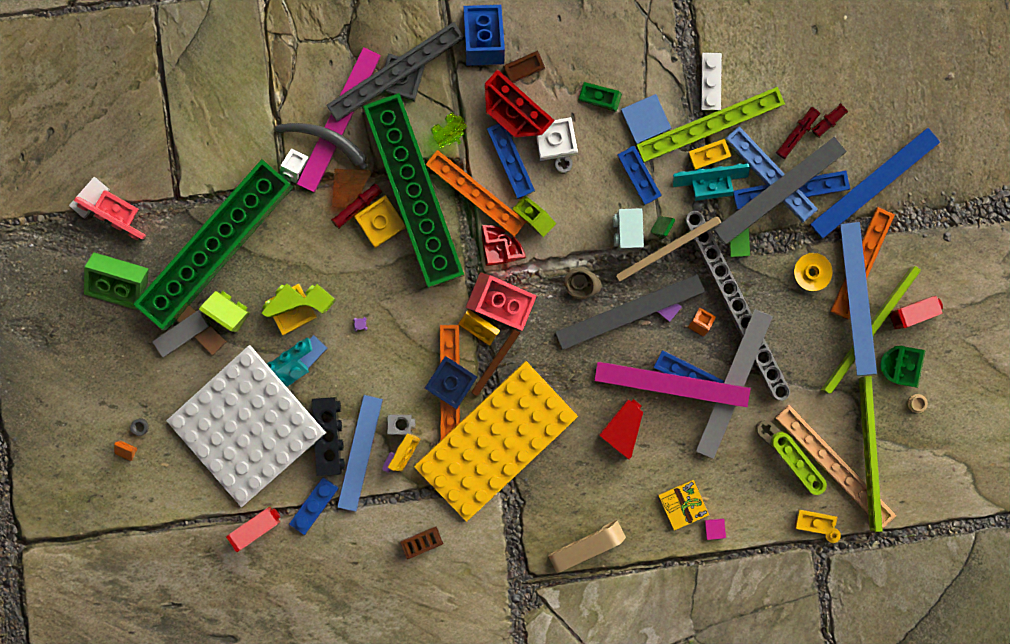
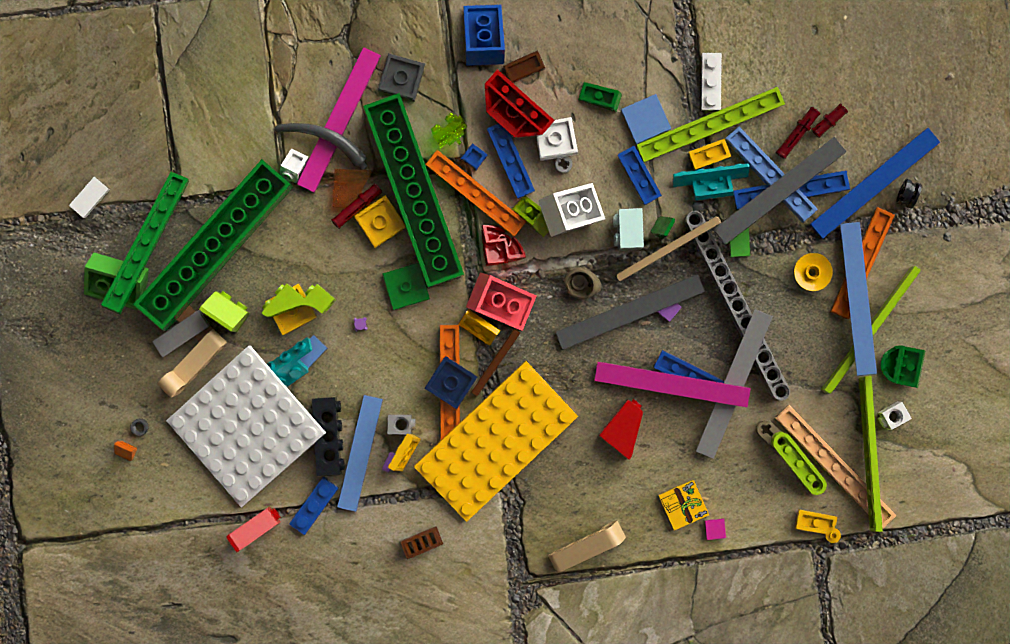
coral bracket [74,190,146,240] -> none
dark grey tile [326,22,465,122] -> none
orange slope [688,307,716,337] -> none
slope [889,296,943,329] -> none
tan plate [908,394,928,413] -> none
none -> green plate [101,172,189,315]
none -> tan beam [157,329,227,398]
none -> green plate [382,263,430,310]
none -> blue tile [461,143,488,171]
none -> white brick [538,183,605,237]
none -> white brick [878,401,912,430]
none -> black wheel [896,179,922,209]

